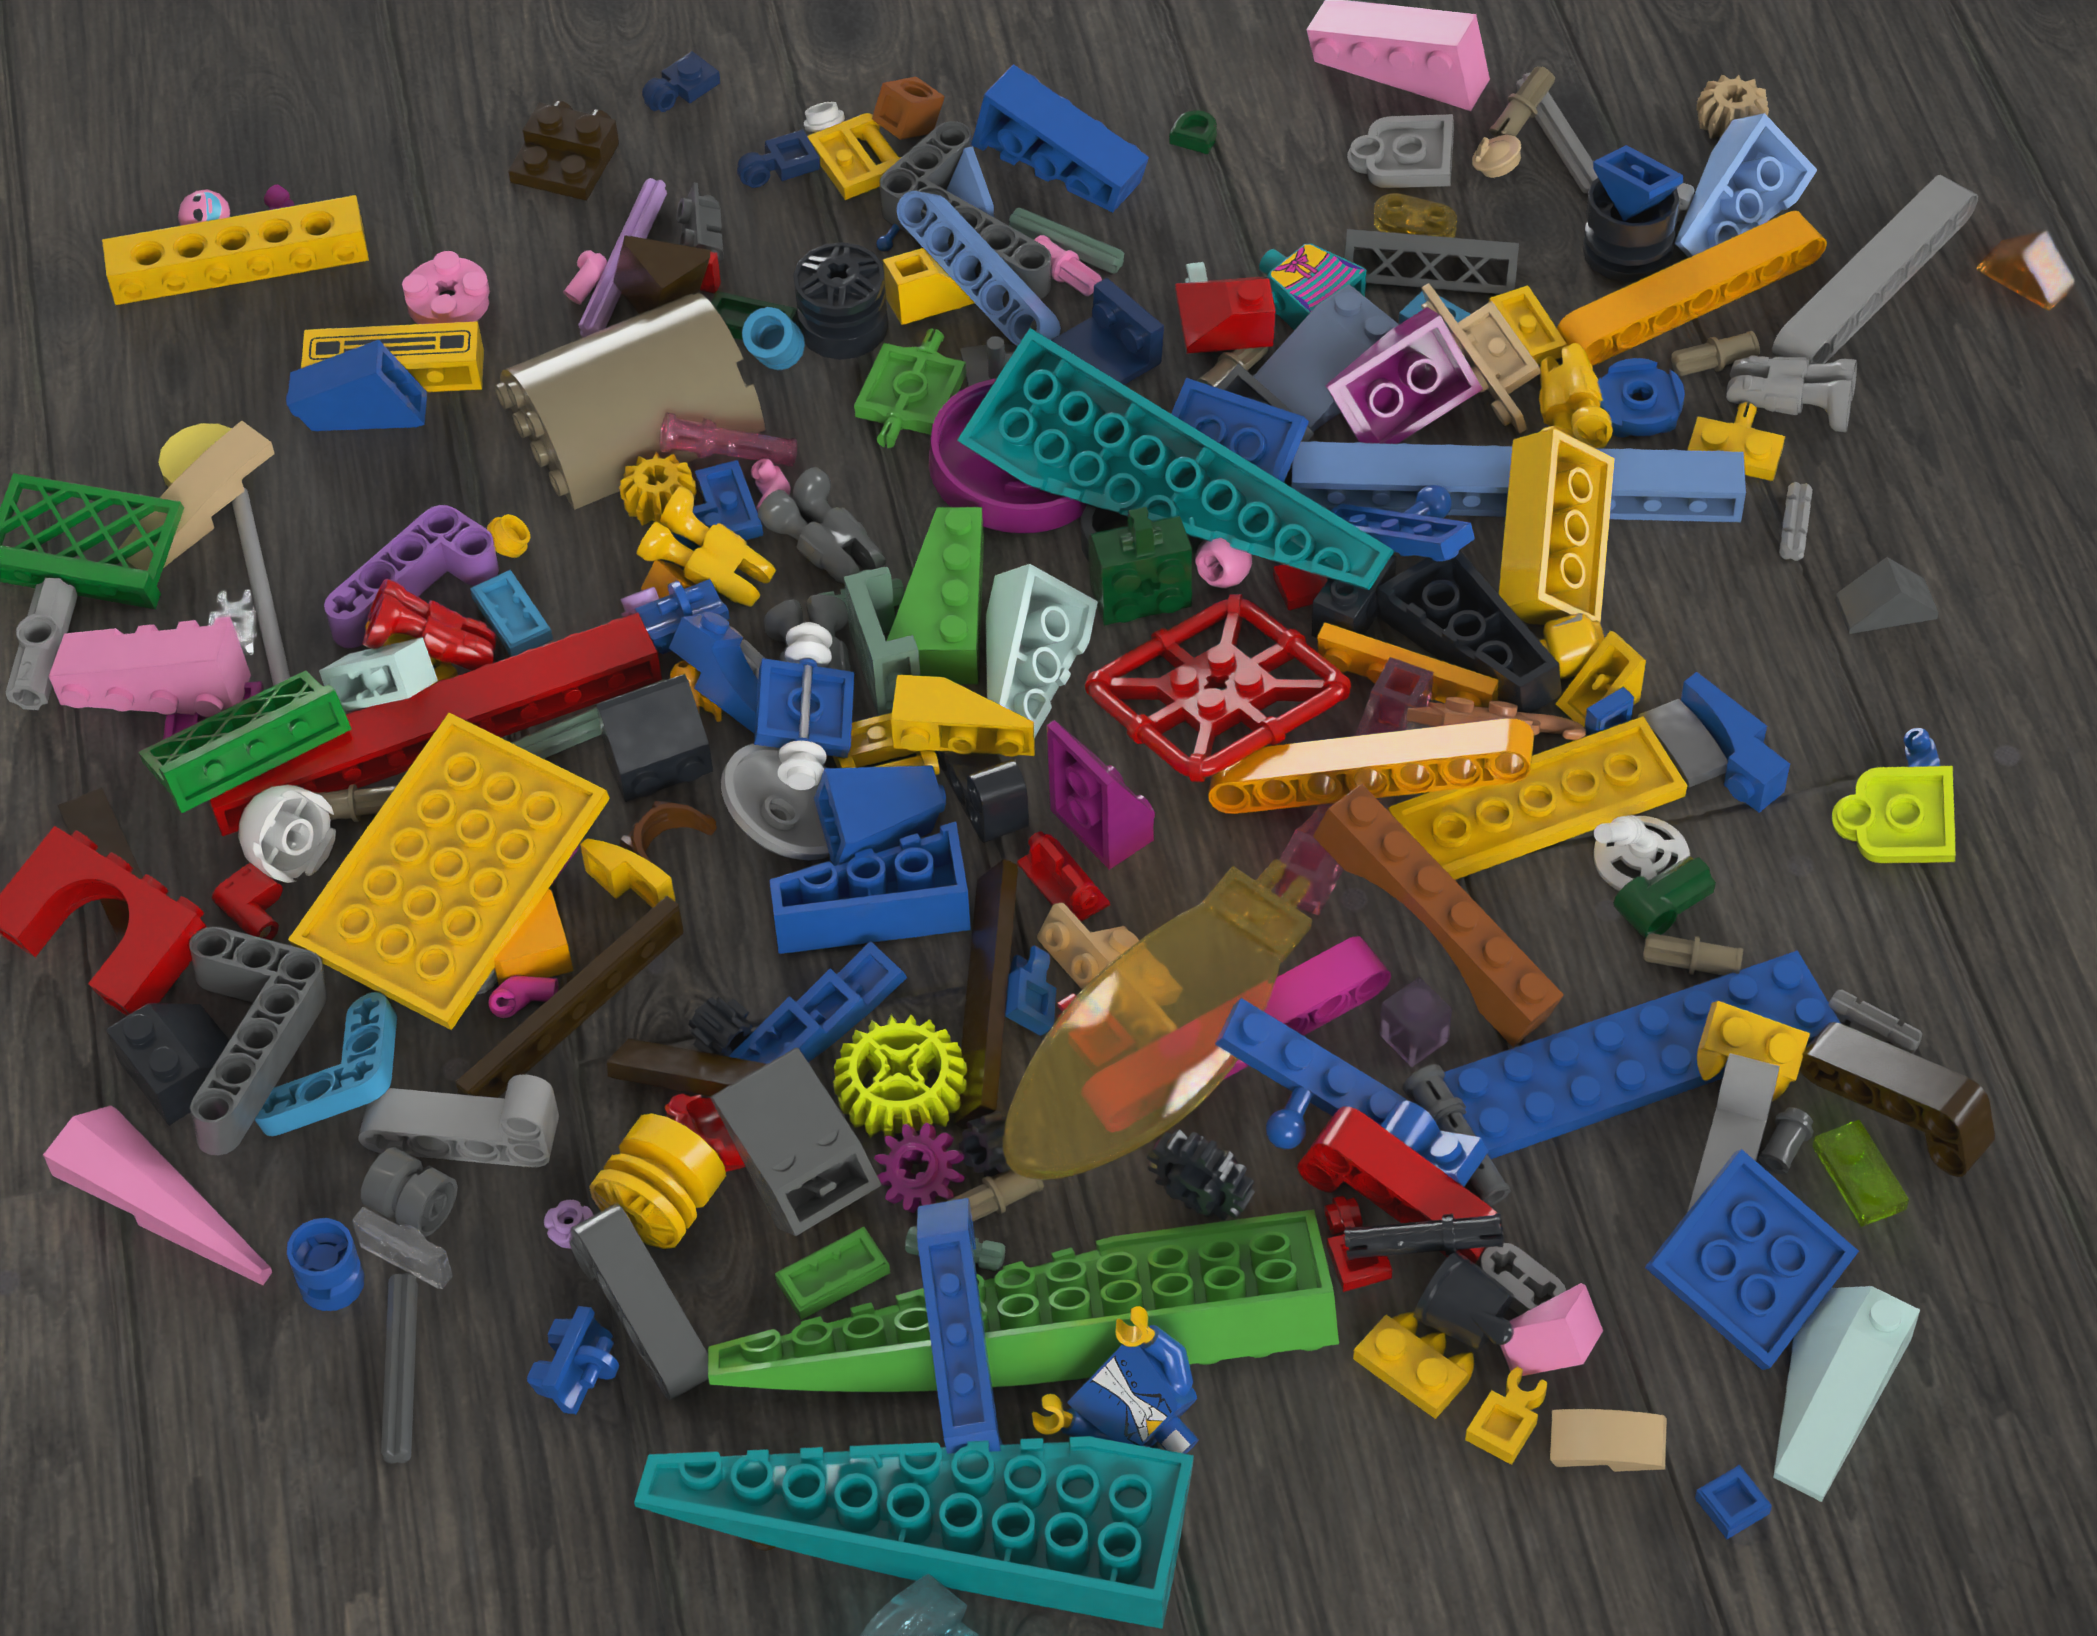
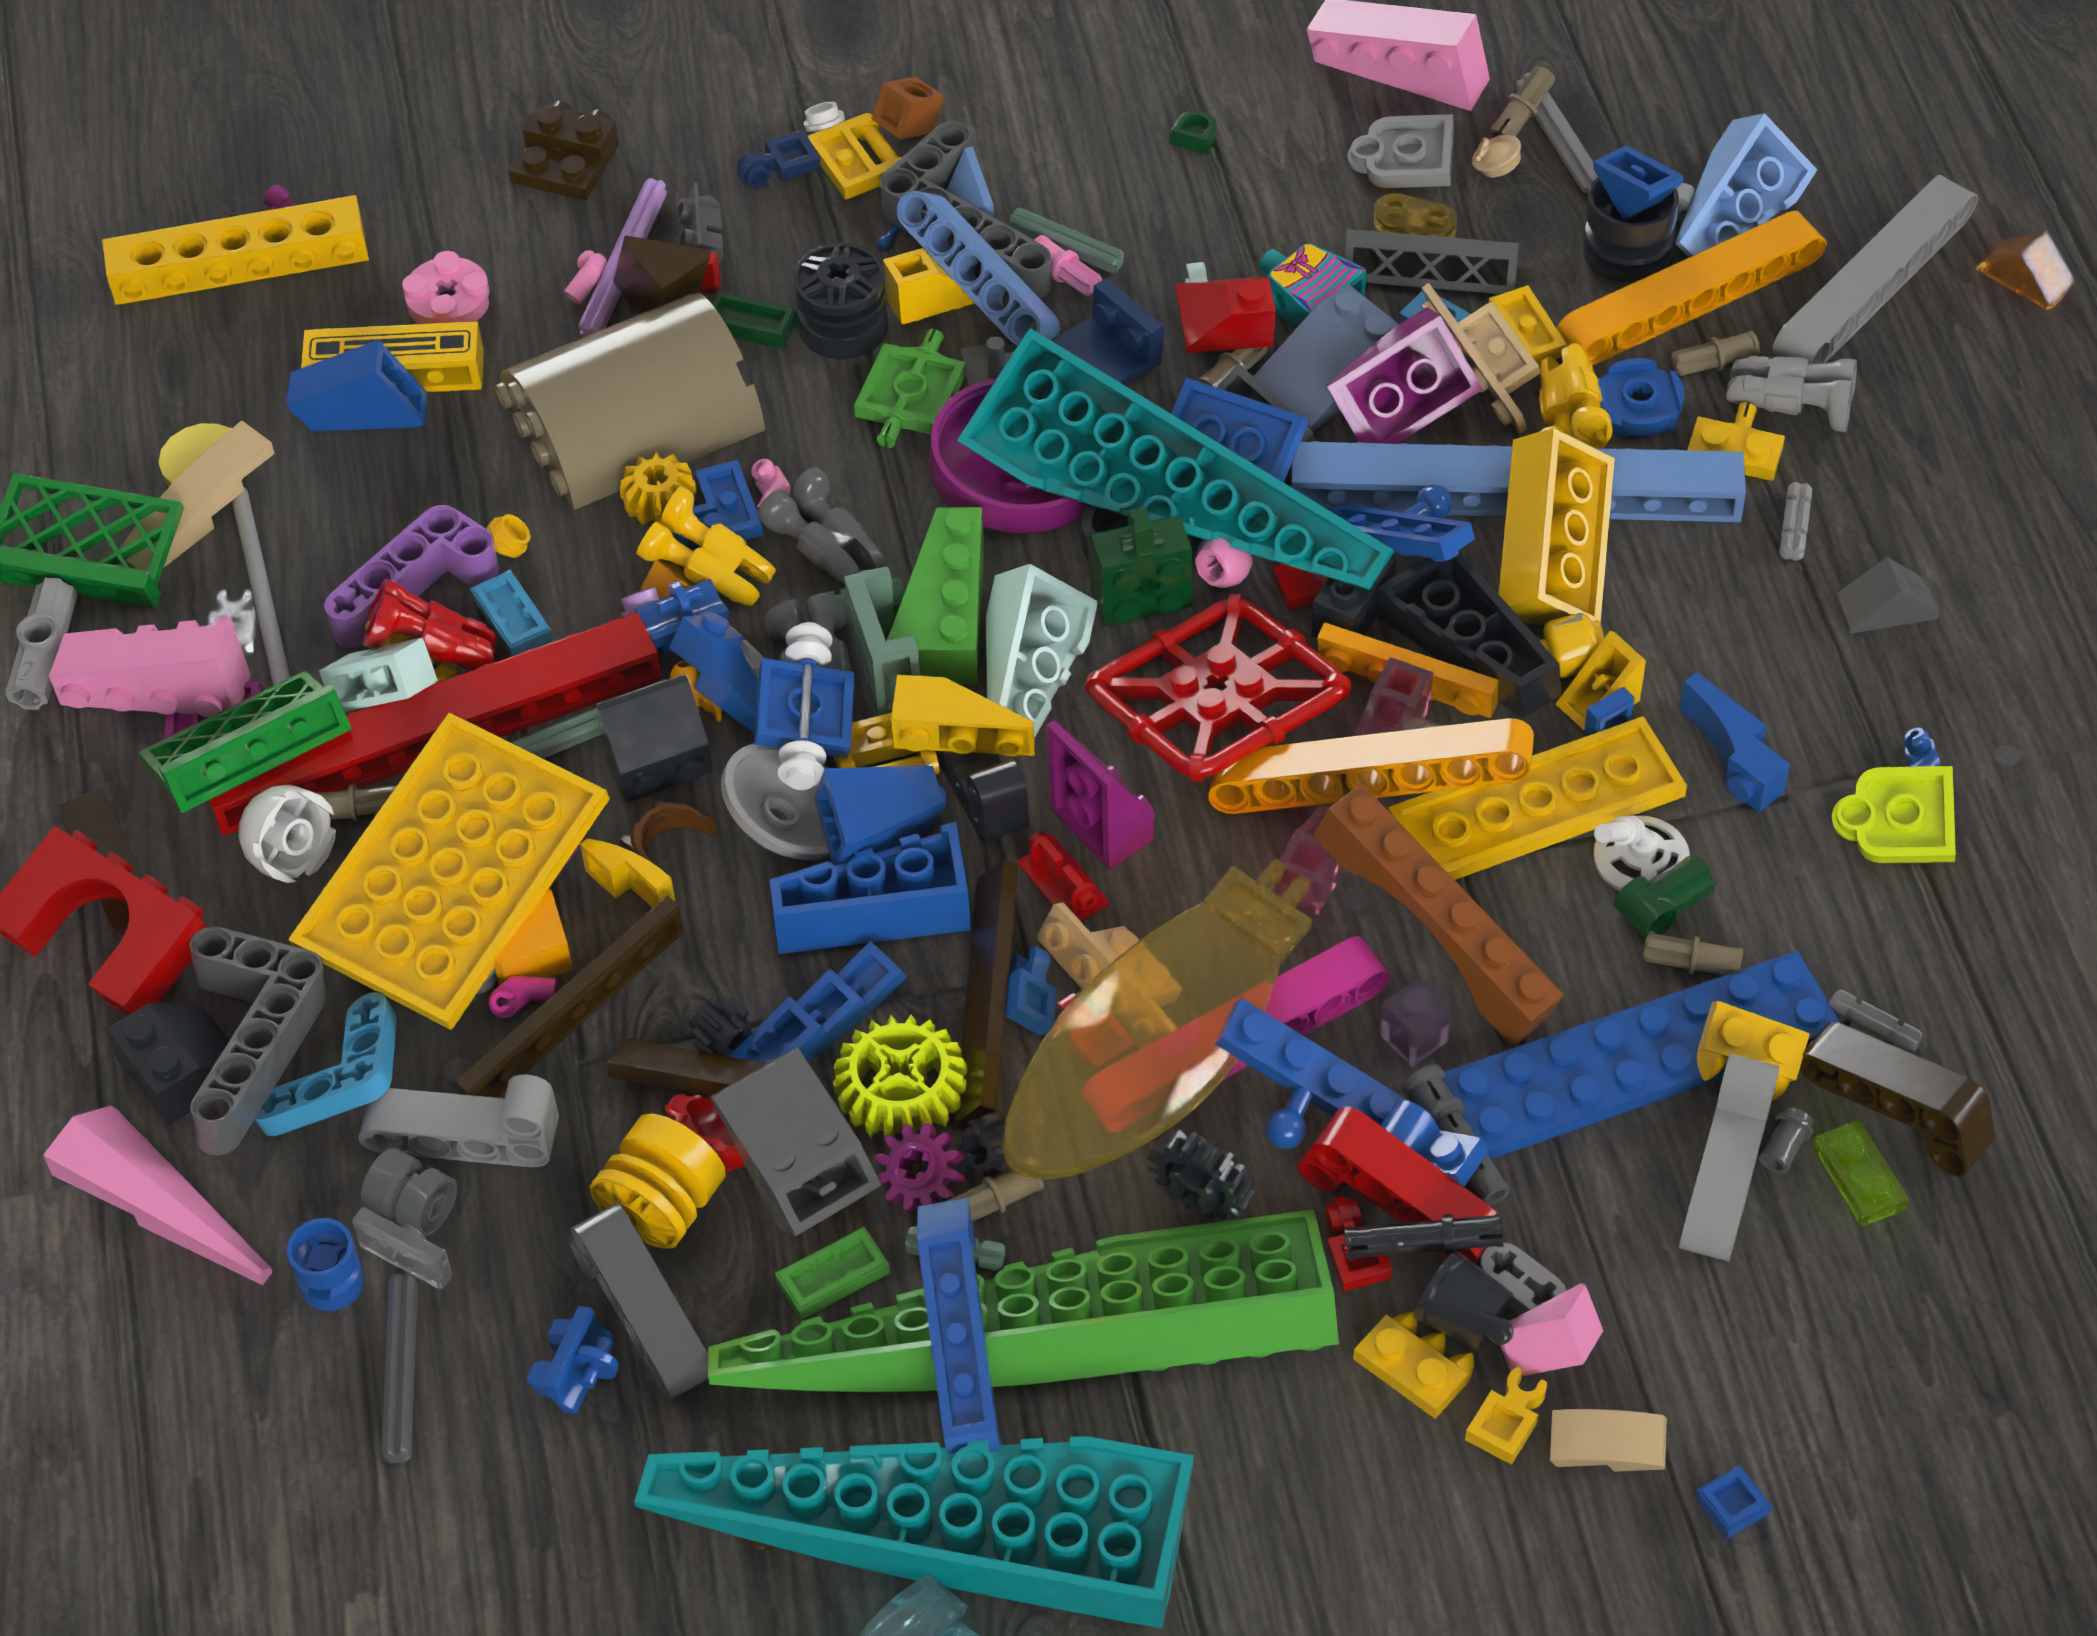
bright pink piece [178,189,230,226] -> none
red piece [212,862,283,940] -> none
lavender plate [544,1200,594,1248] -> none
dark blue plate [642,51,720,112] -> none
clear pink pin [660,412,797,467] -> none
dark azure piece [742,307,805,370] -> none
blue wedge [971,64,1149,213] -> none
blue torso [1032,1306,1199,1454] -> none
nougat plate [1406,697,1586,740] -> none
flat silver slope [1638,699,1728,788] -> none
blue plate [1645,1149,1859,1370] -> none
tan gear [1696,75,1769,139] -> none
light aqua wedge [1773,1286,1920,1502] -> none

